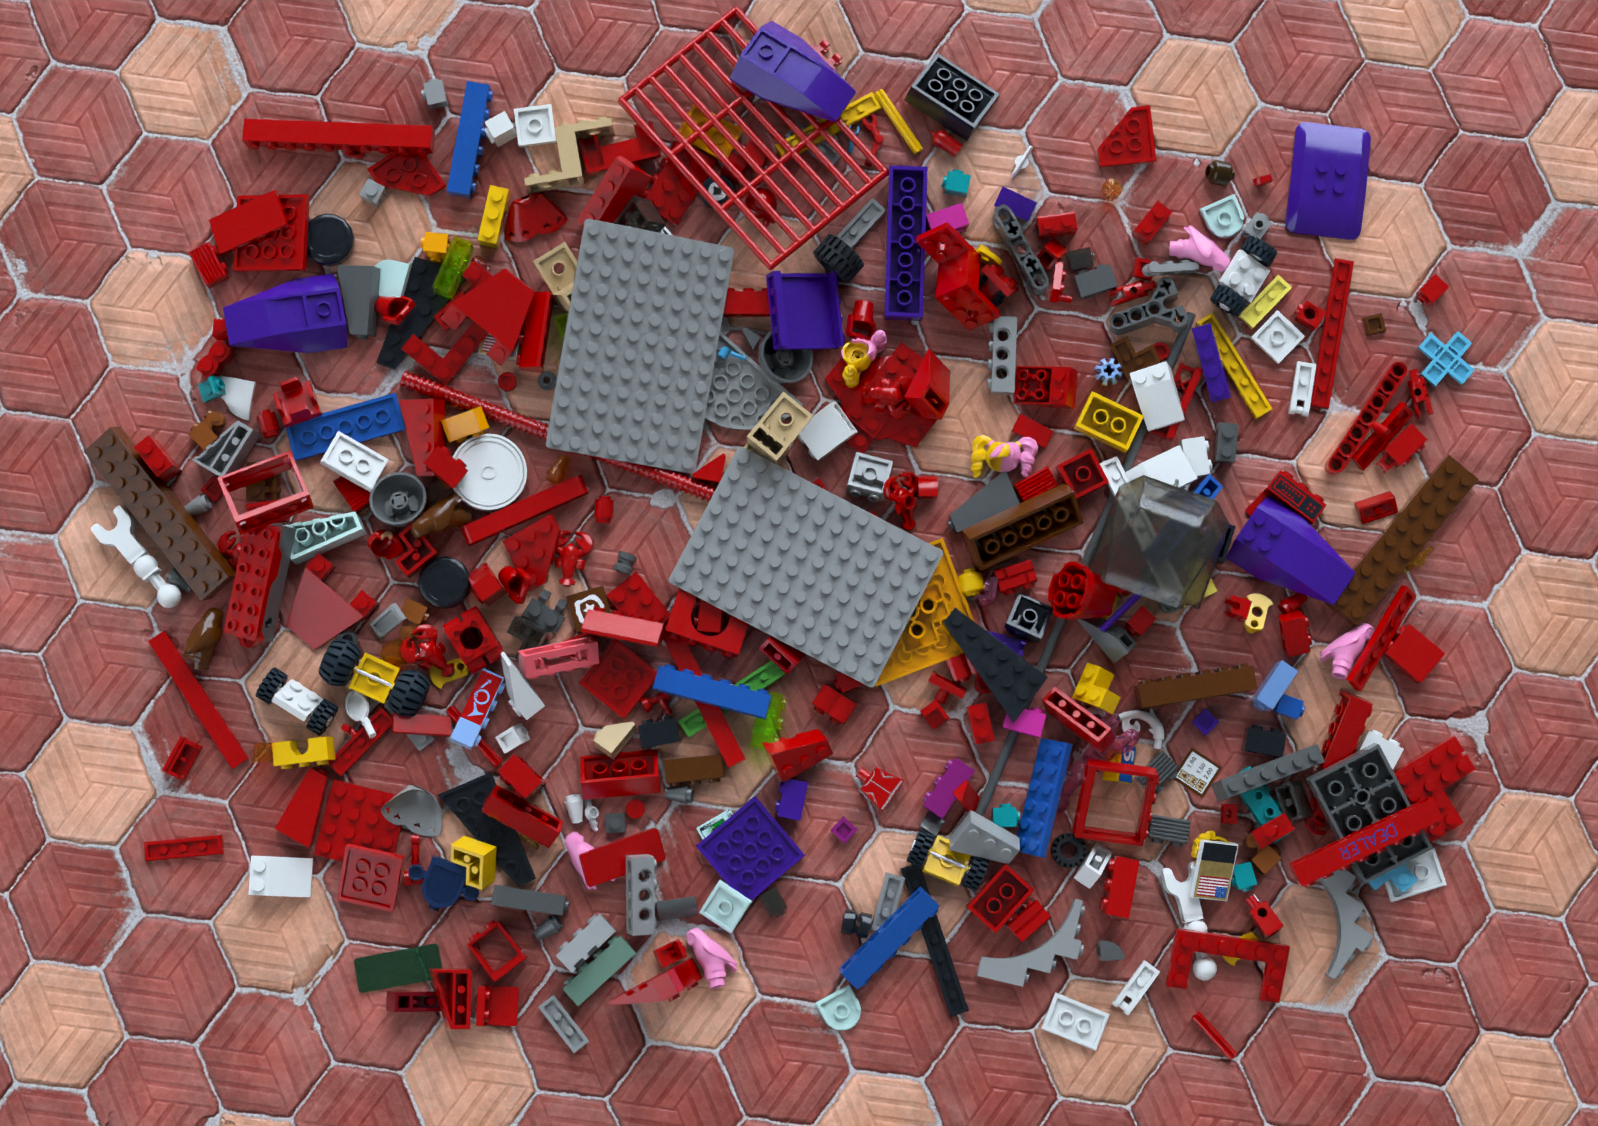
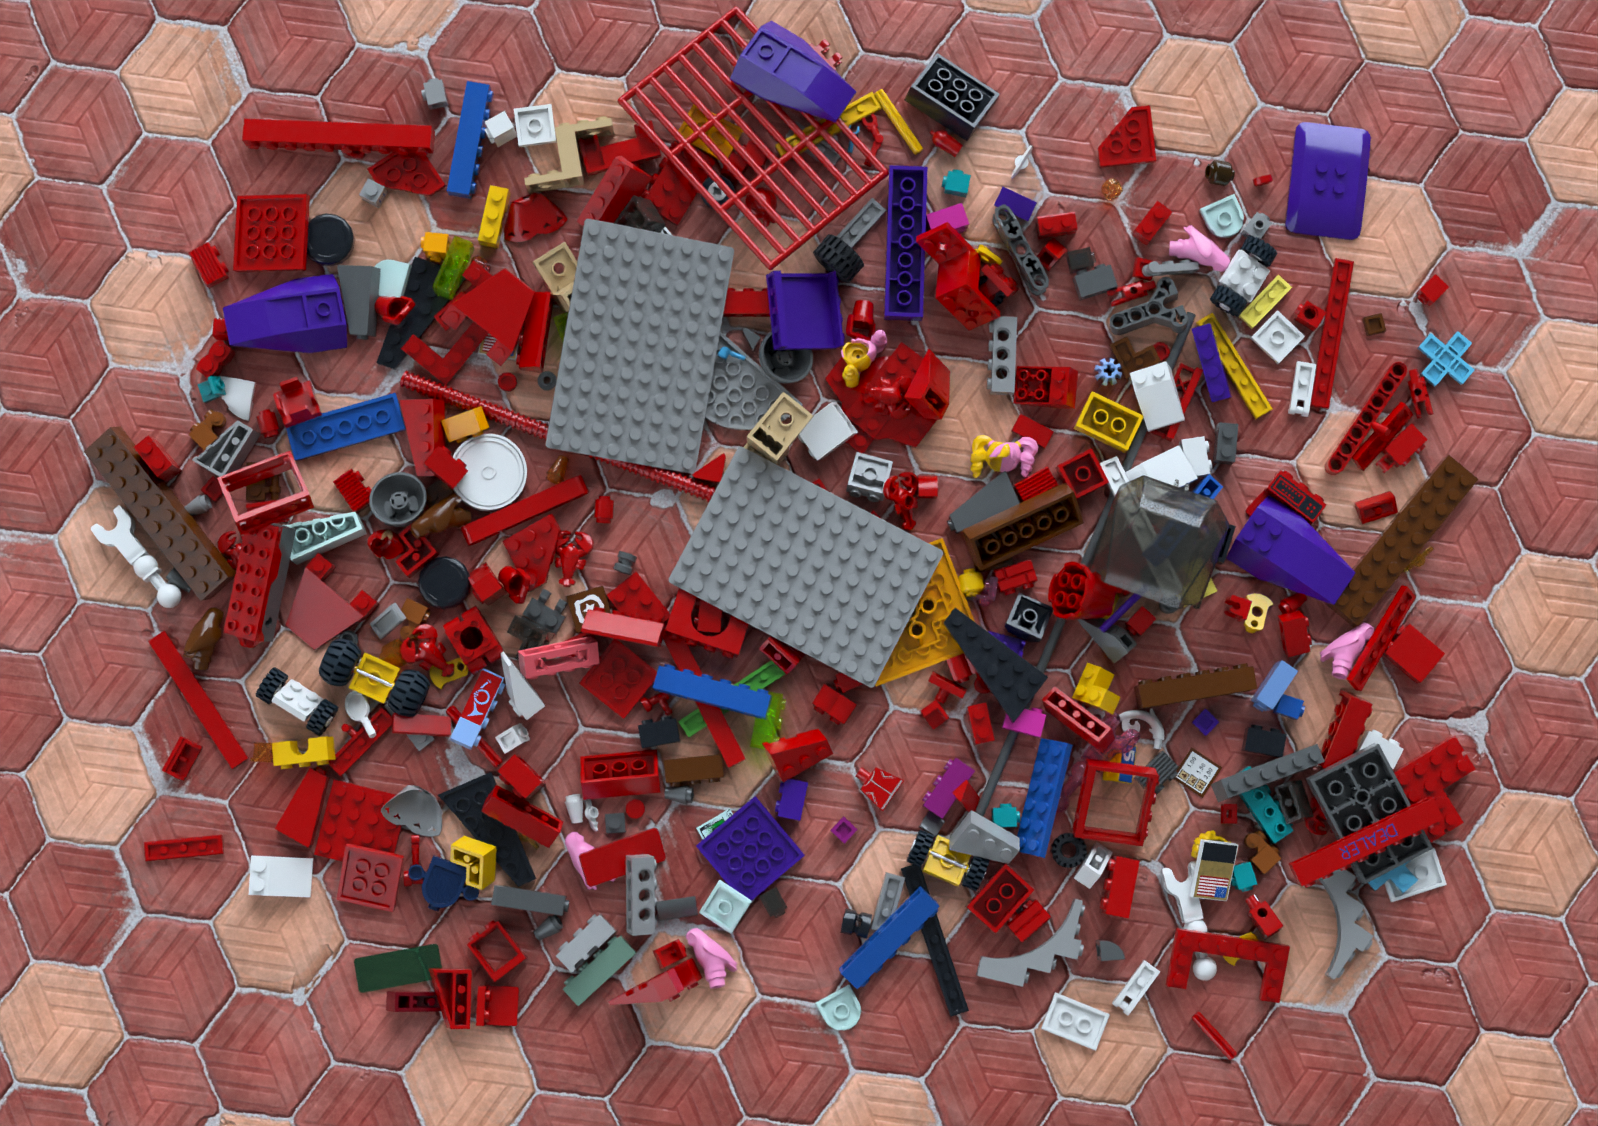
red tile [209,190,288,255] -> none
white tile [320,431,389,492] -> none
light grey plate [539,995,590,1053] -> none
tan slope [593,722,637,760] -> none
red plate [1049,261,1072,303] -> none
dark grey brick [1147,815,1191,847] -> none
red tile [1251,813,1295,849] -> none

